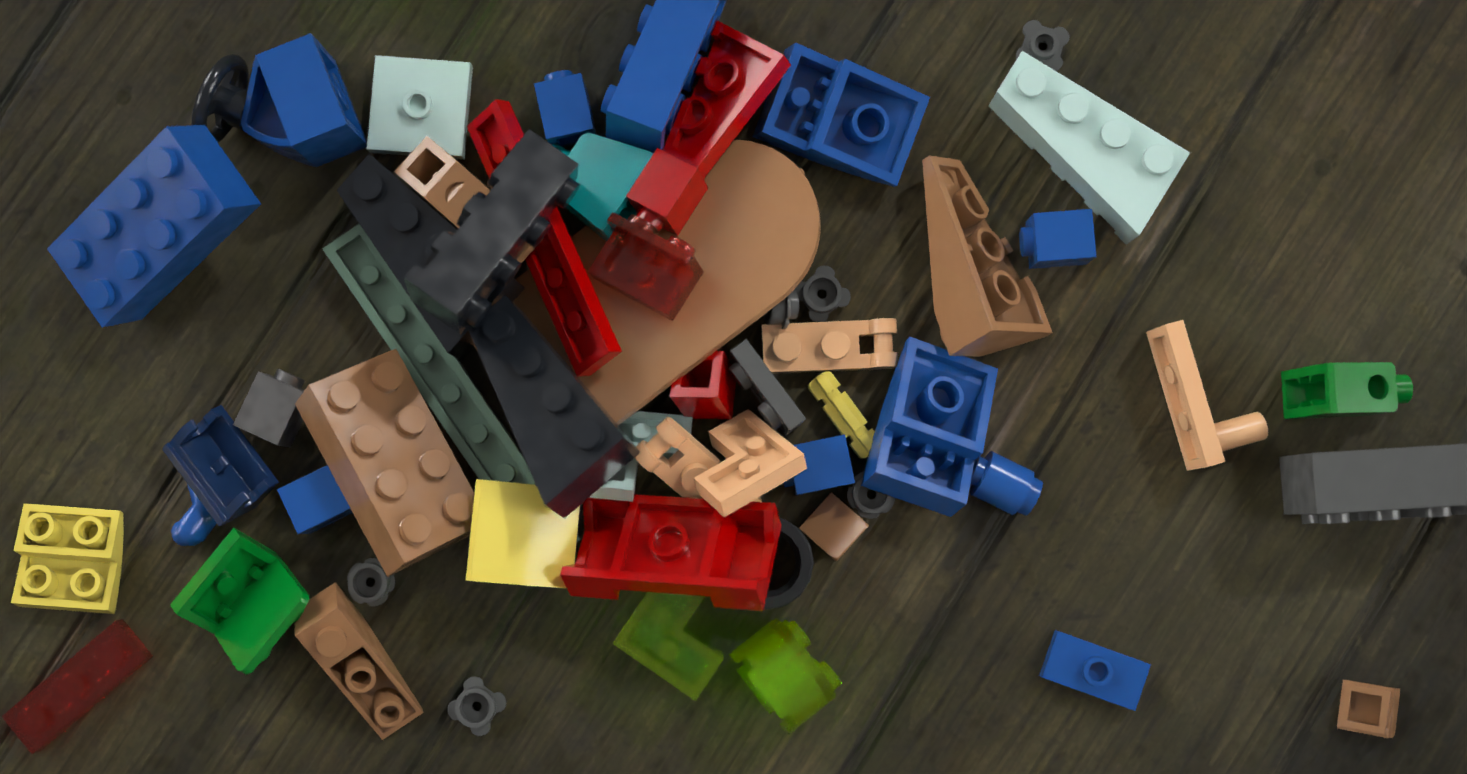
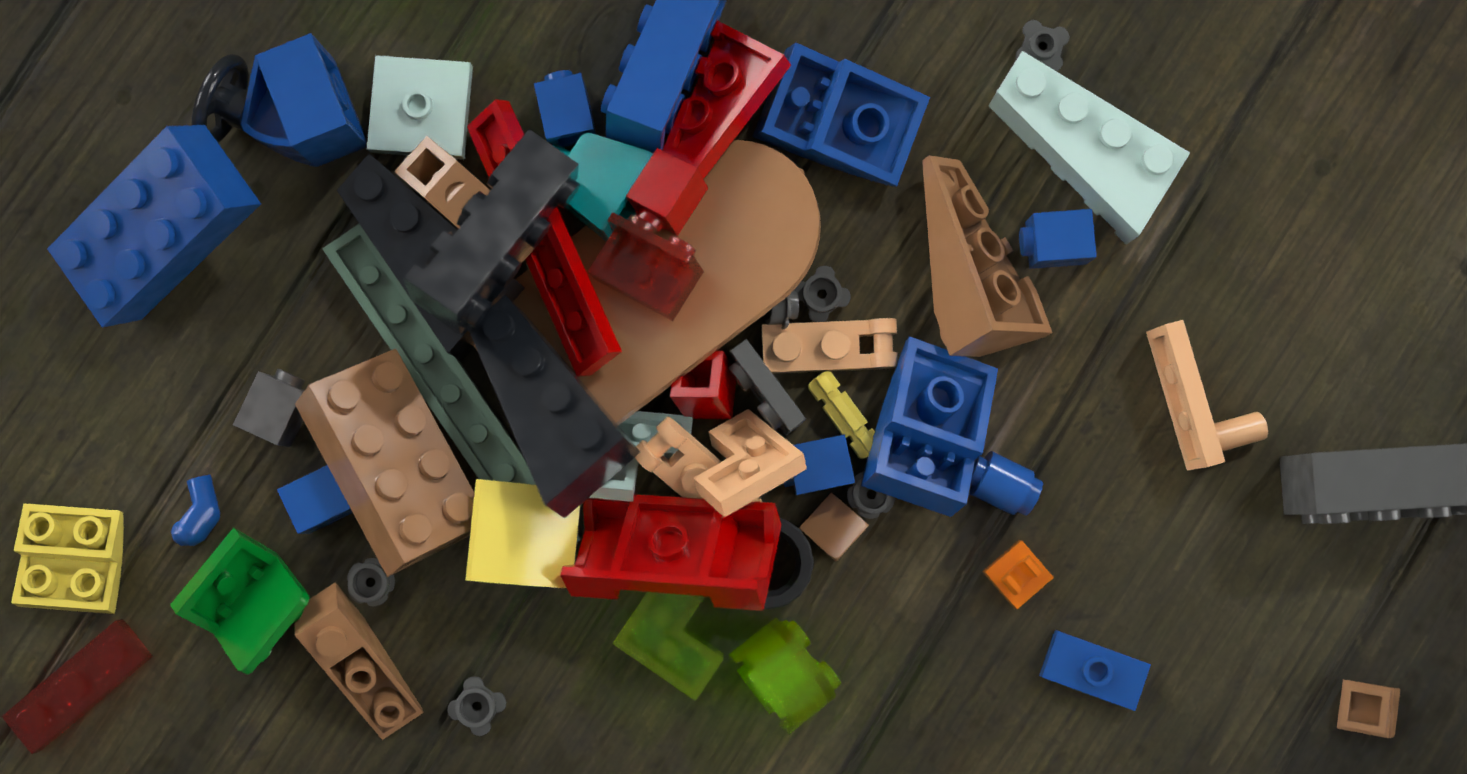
dark blue hinge [162,405,279,527] -> none
green torso [1281,362,1413,419] -> none
none -> orange tile [982,540,1054,609]

